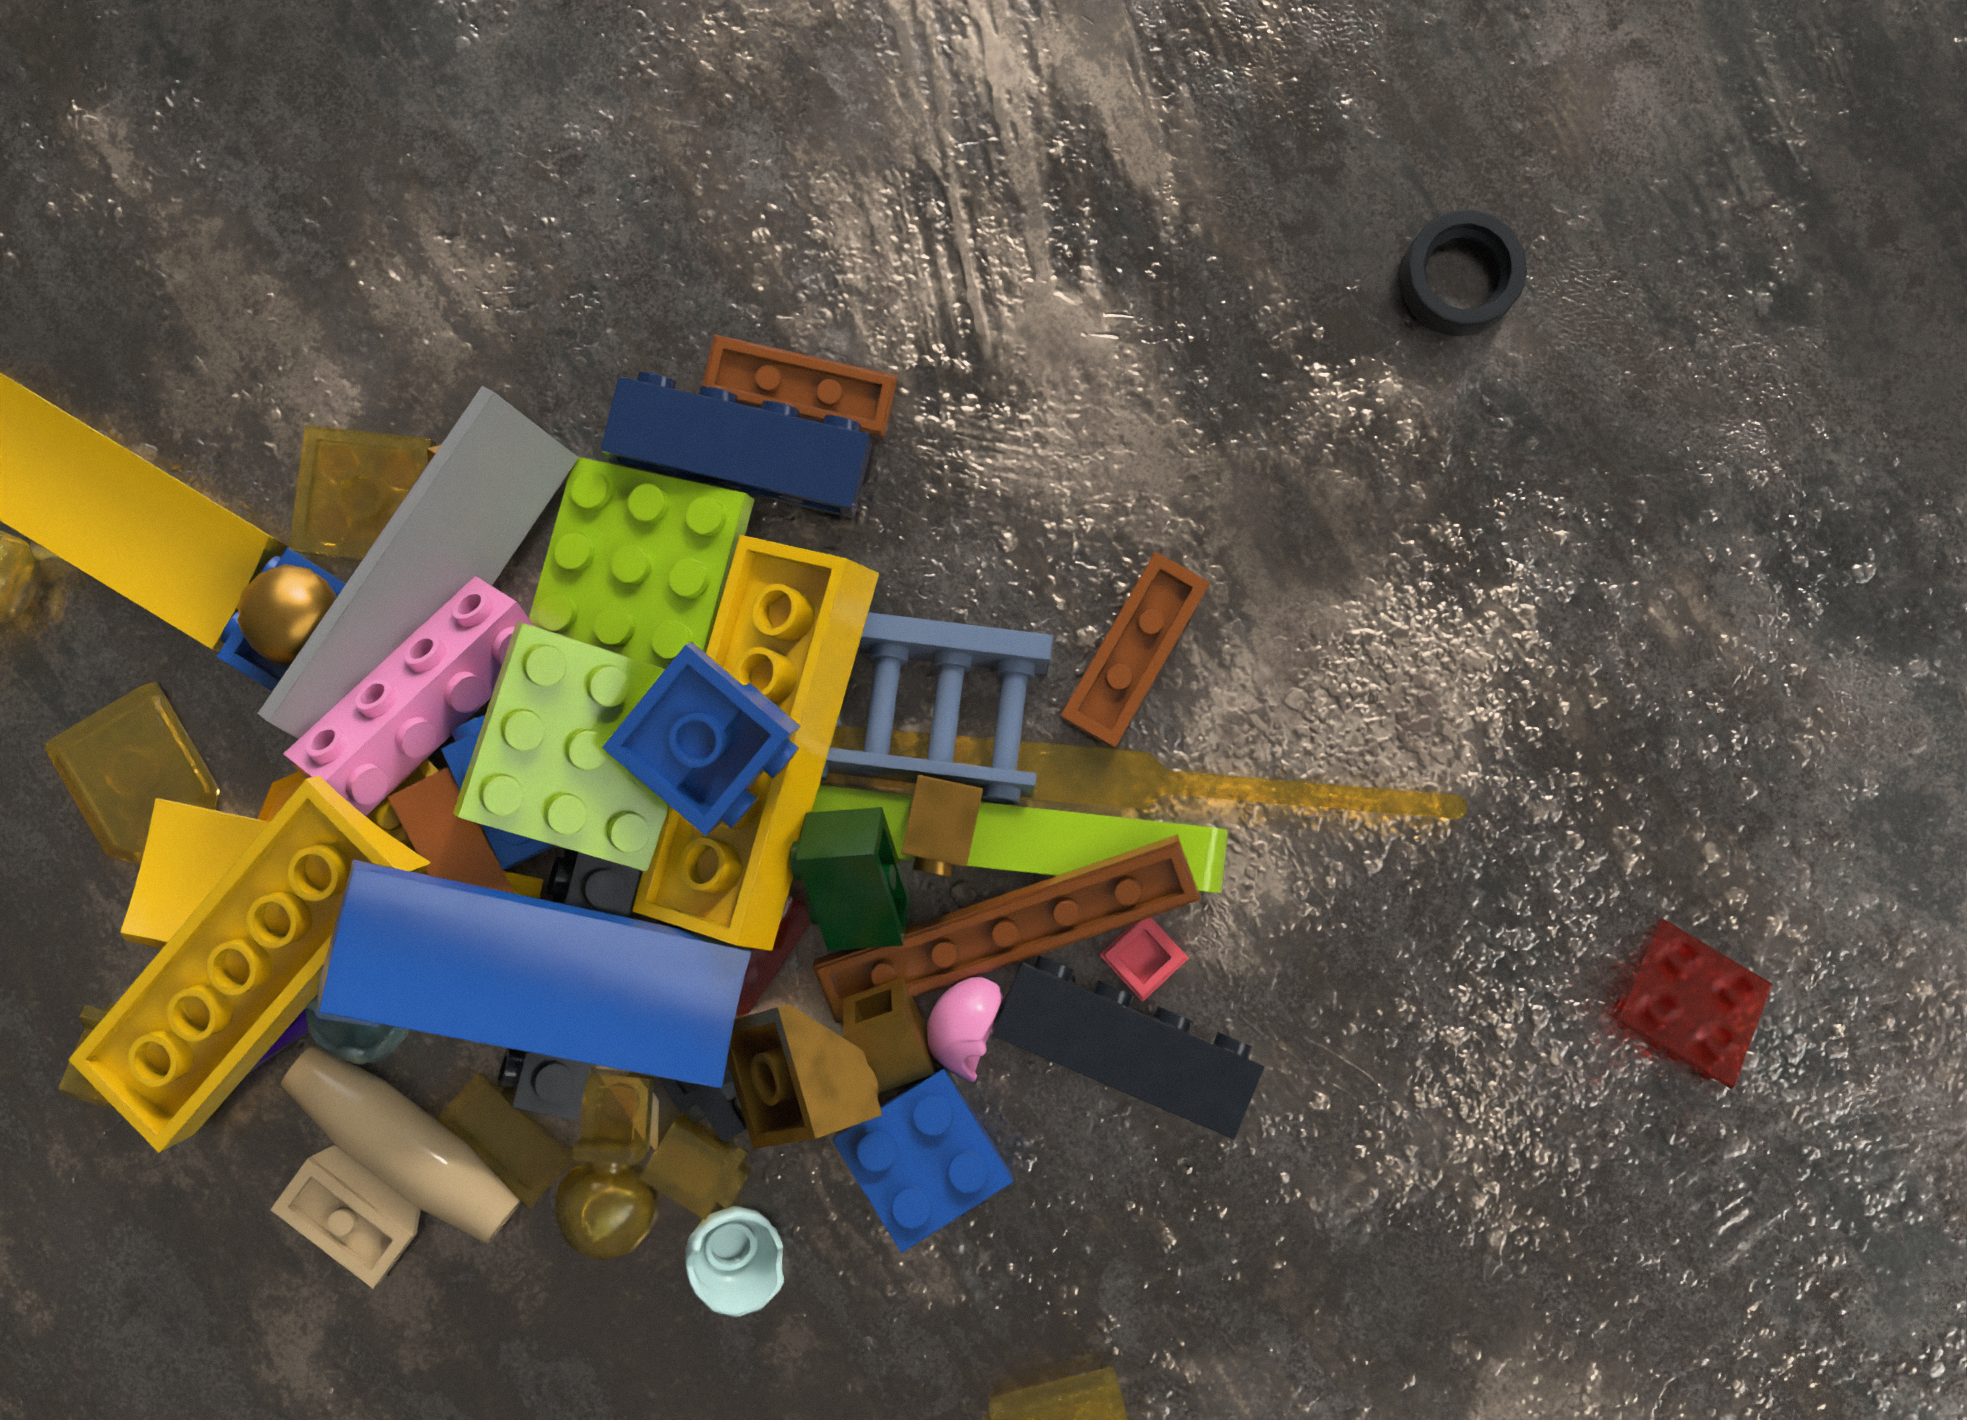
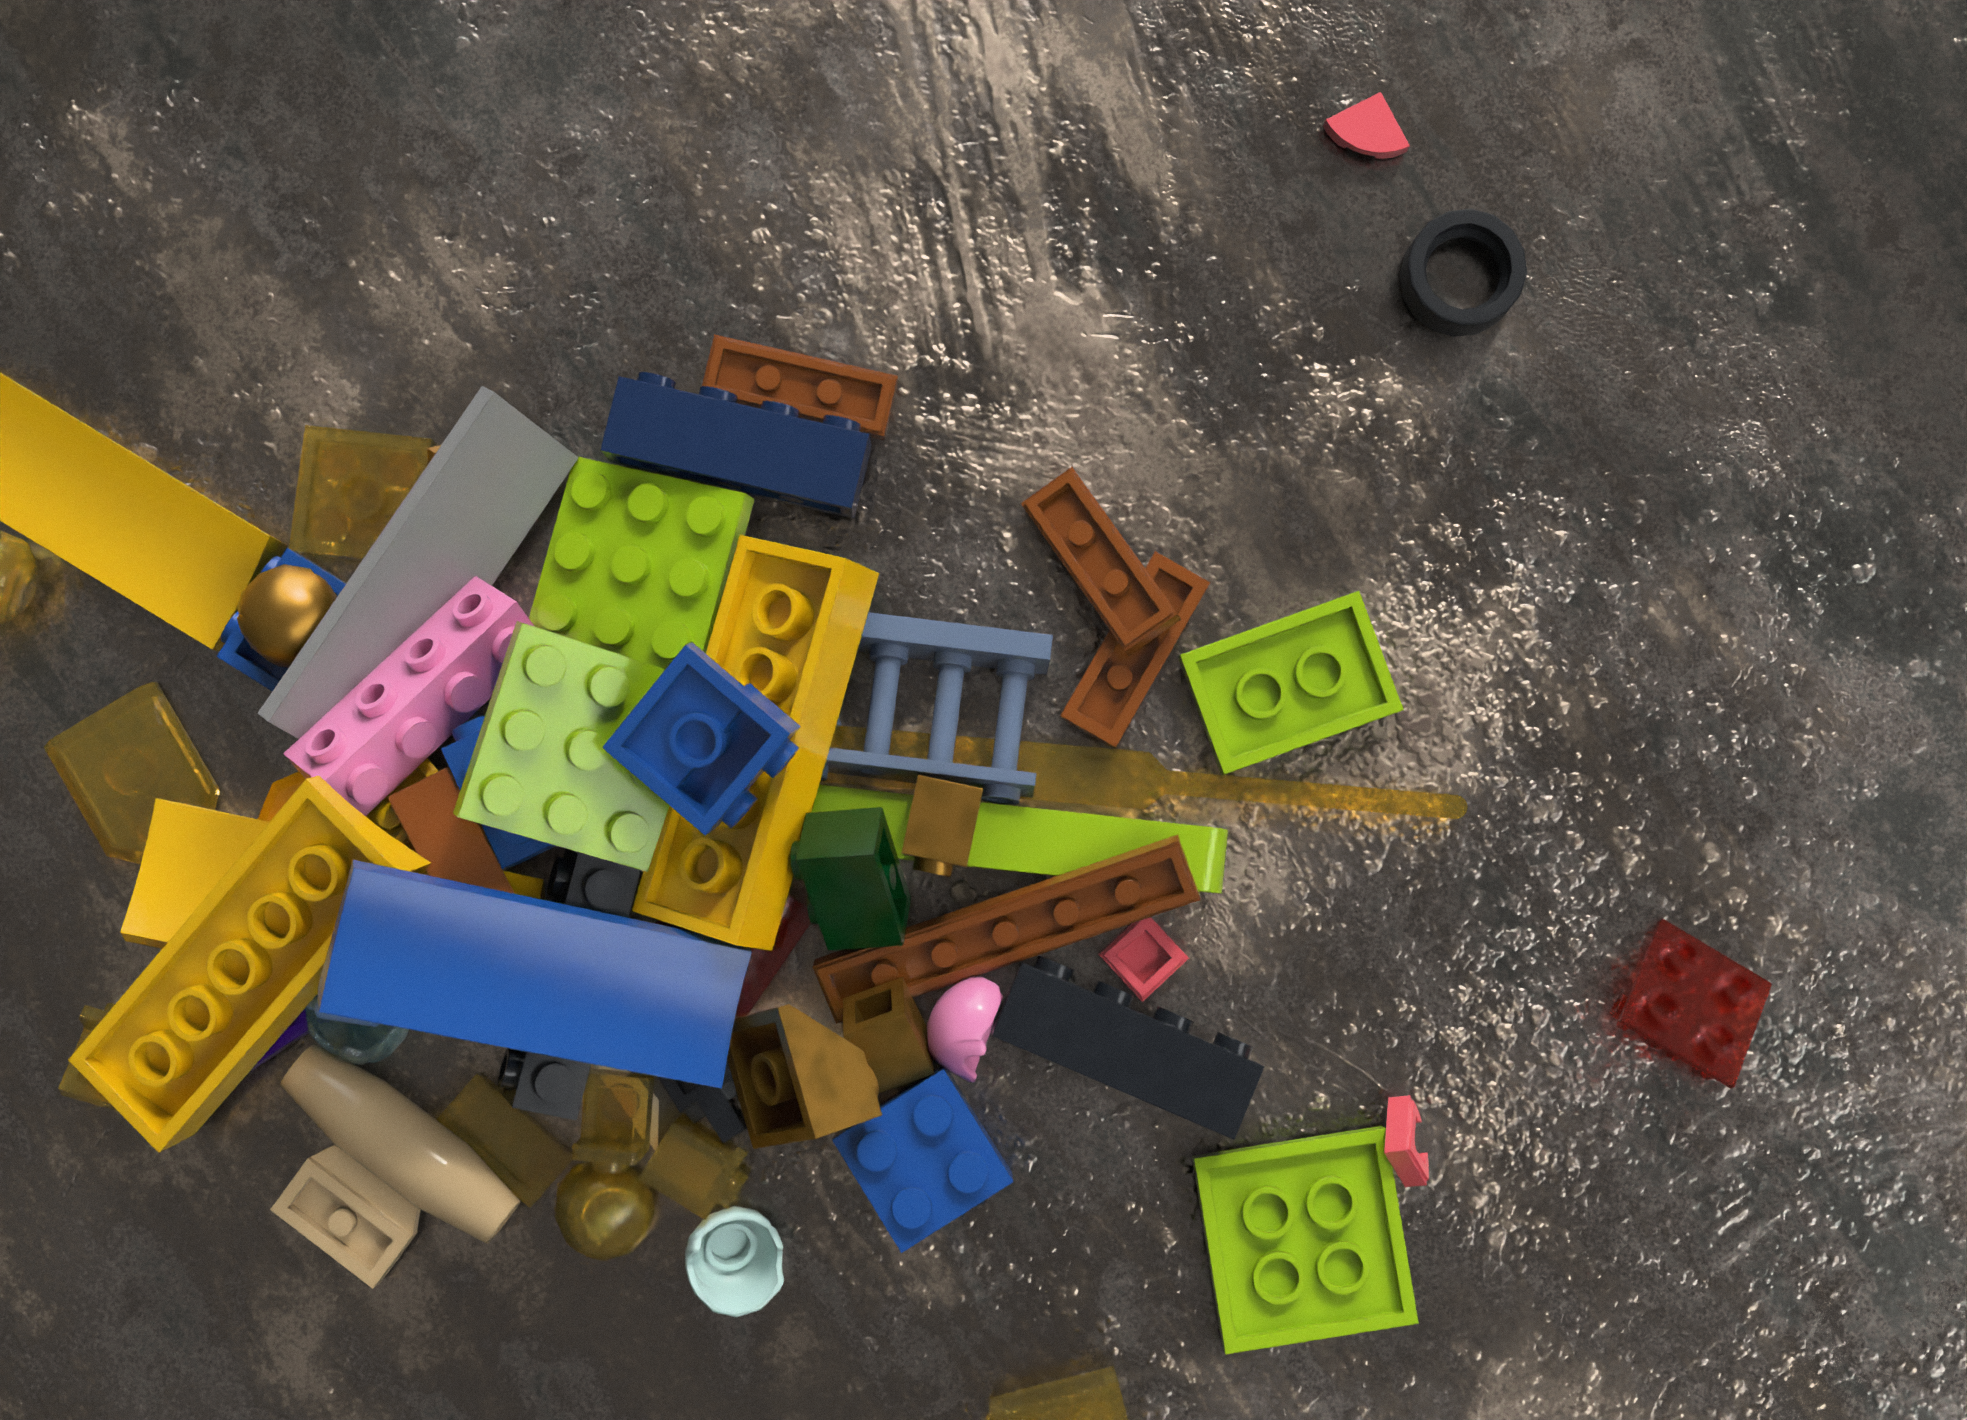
none -> dark orange tile [1021,467,1181,656]
none -> lime plate [1178,591,1404,776]
none -> lime plate [1192,1126,1419,1355]
none -> coral tile [1323,92,1410,159]
none -> coral tile [1384,1095,1429,1187]

